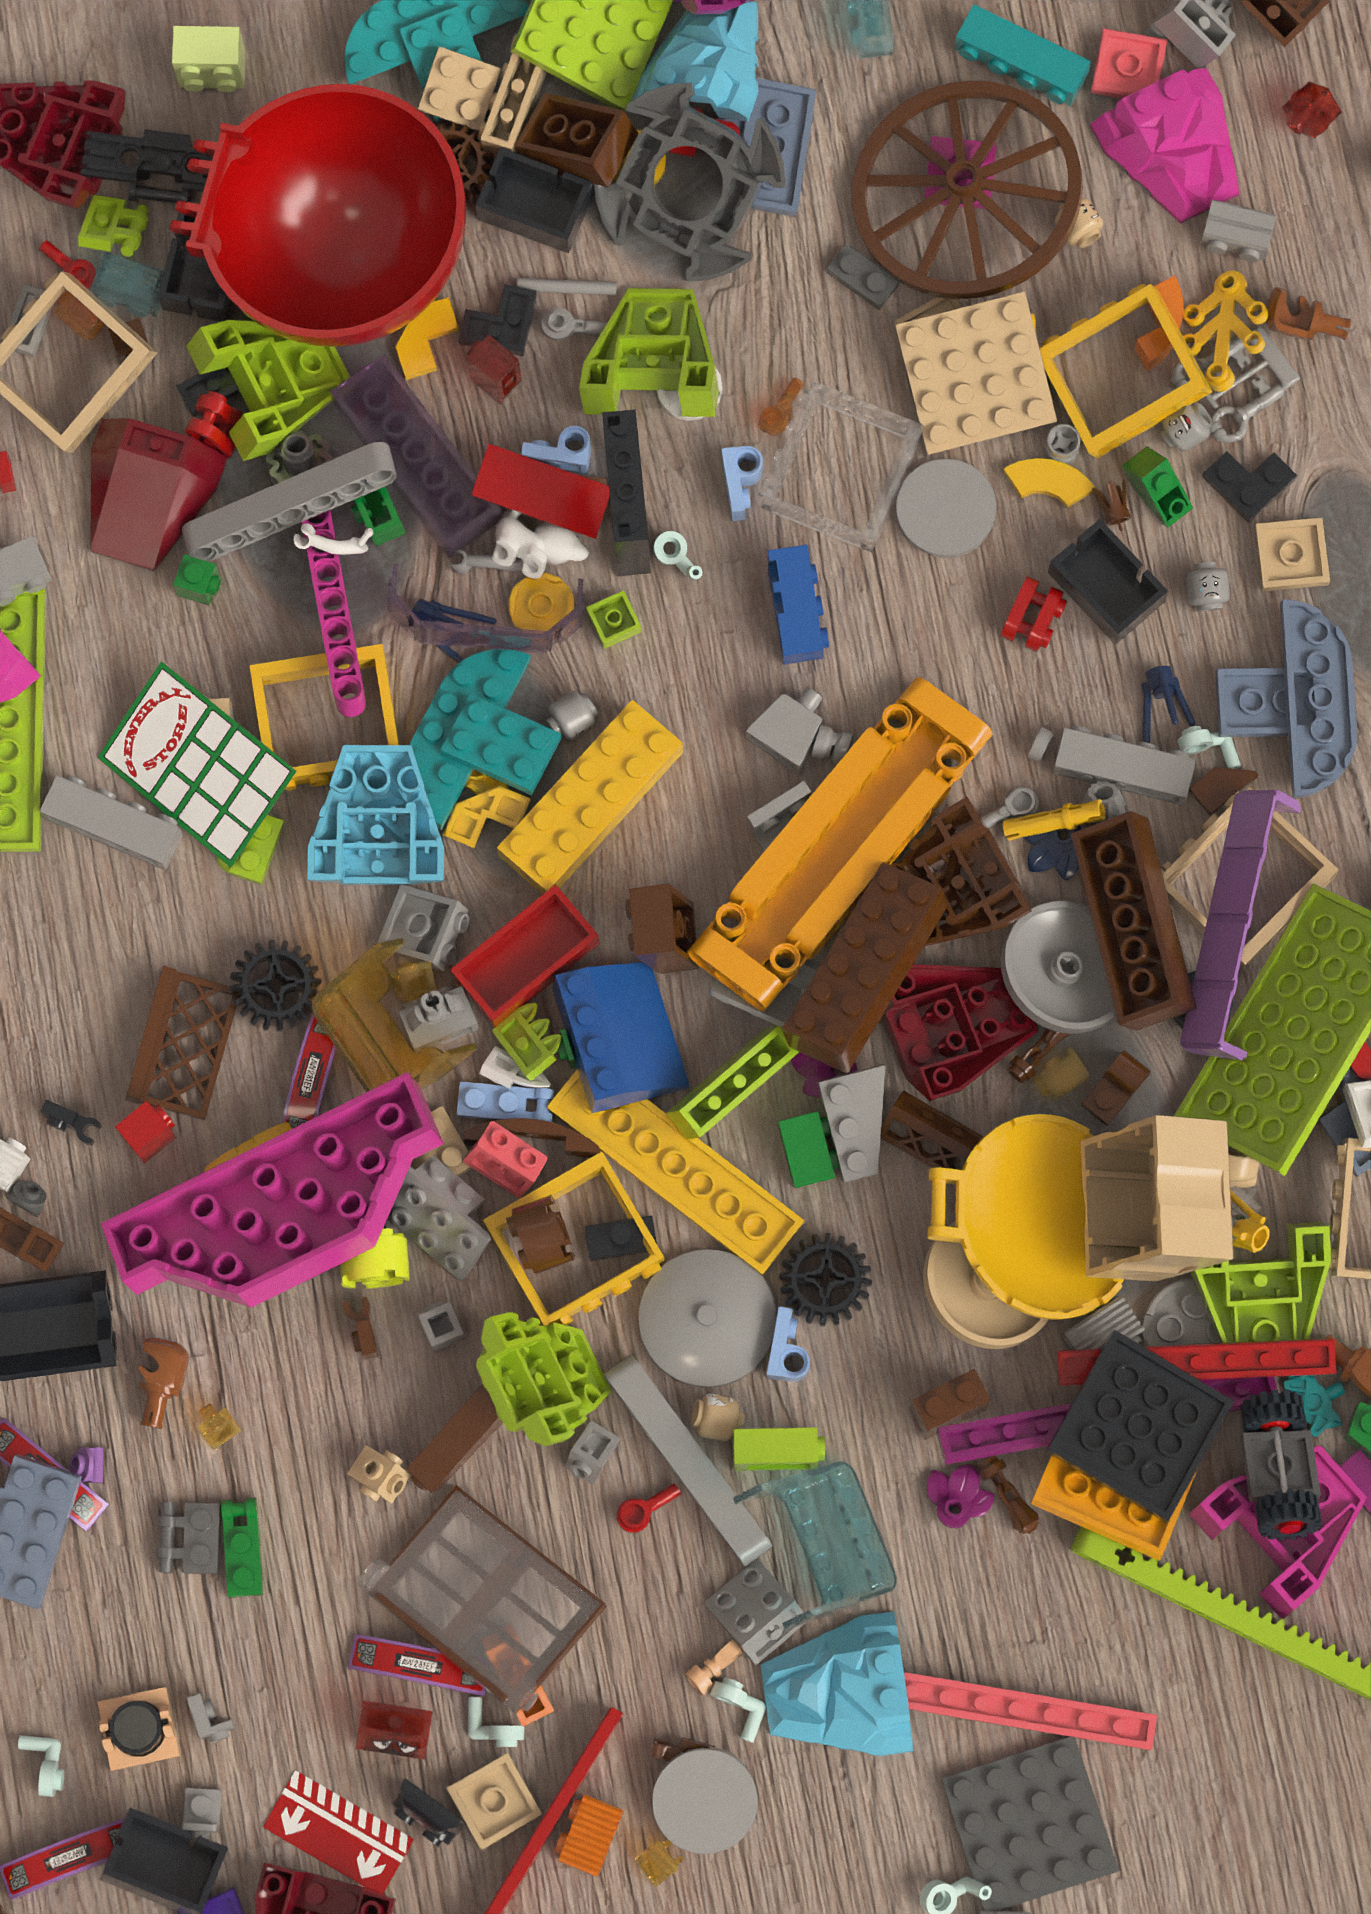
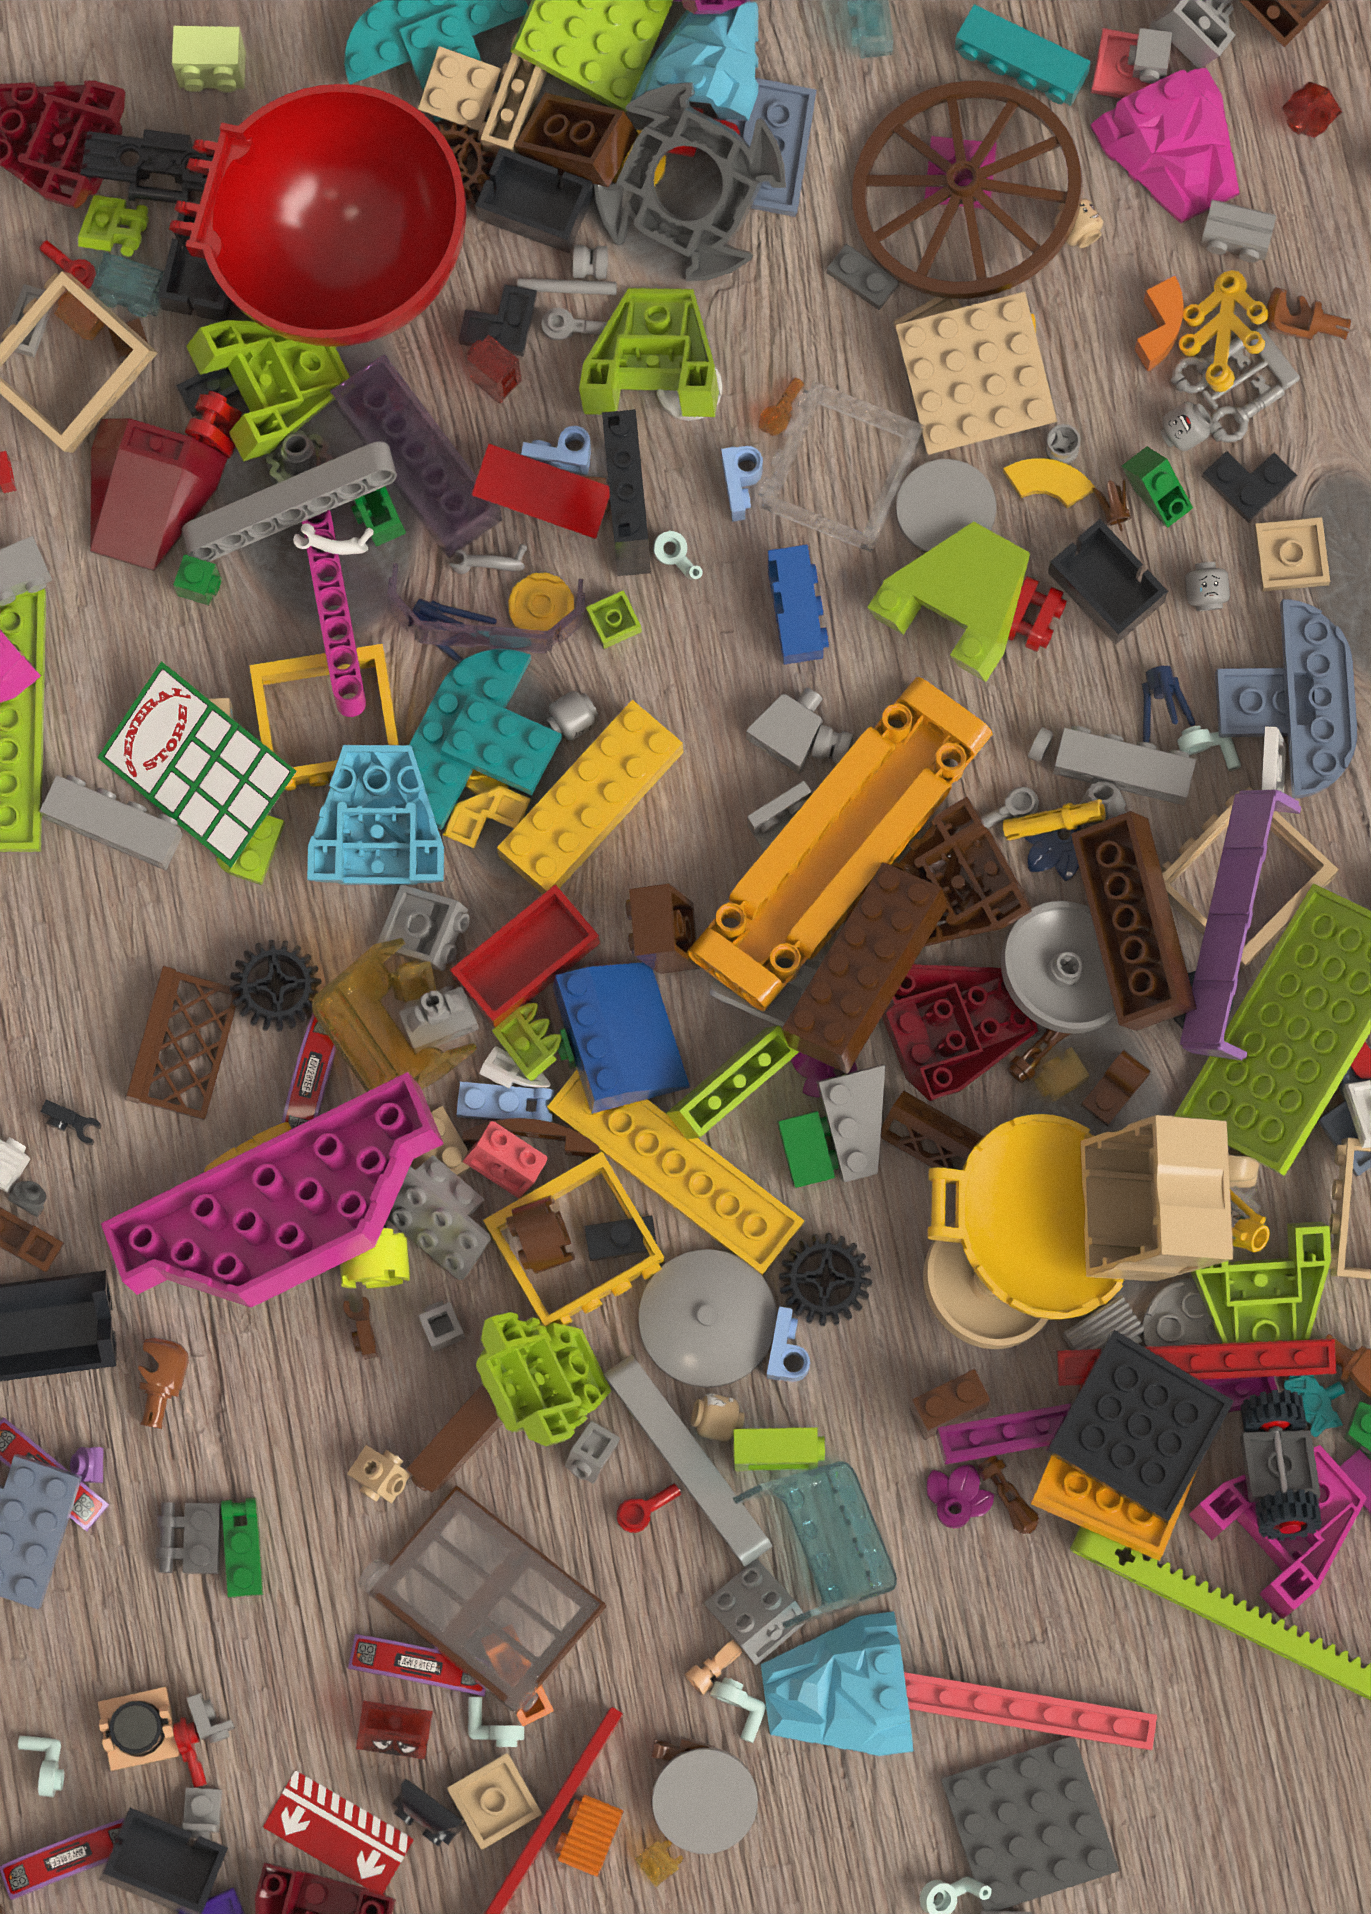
red brick [115,1101,176,1164] -> none
clear yellow tile [197,1403,242,1450] -> none
yellow tile [395,297,459,380] -> none
white animal [492,509,589,579] -> none
yellow window [1039,283,1212,459] -> none
reddish brown tile [1189,767,1258,816] -> none
none -> red plate [173,1717,207,1788]
none -> light grey wheel [573,245,608,279]
none -> lime wedge [867,521,1030,682]
none -> light grey brick [1128,28,1172,83]
none -> white tile [1262,727,1286,793]

